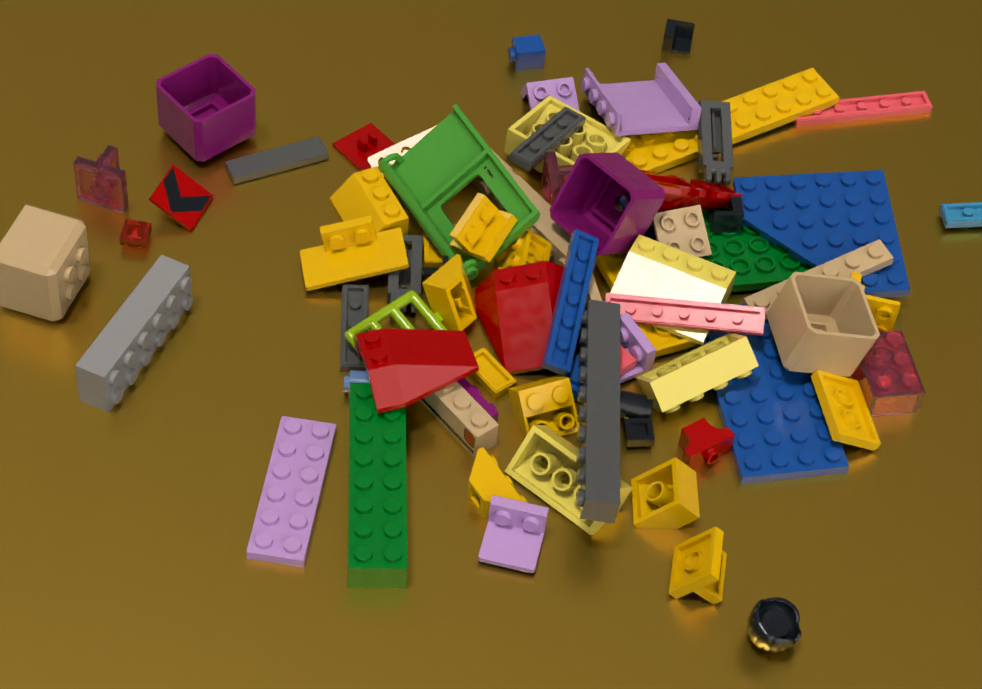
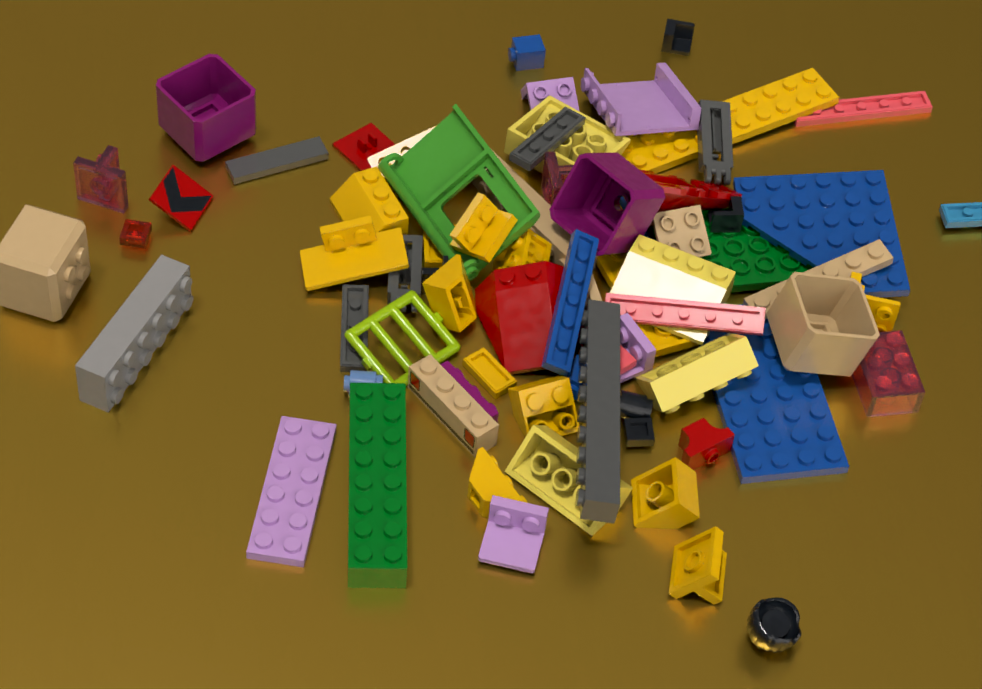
red wedge [353,328,479,413] -> none
yellow plate [811,370,881,451] -> none

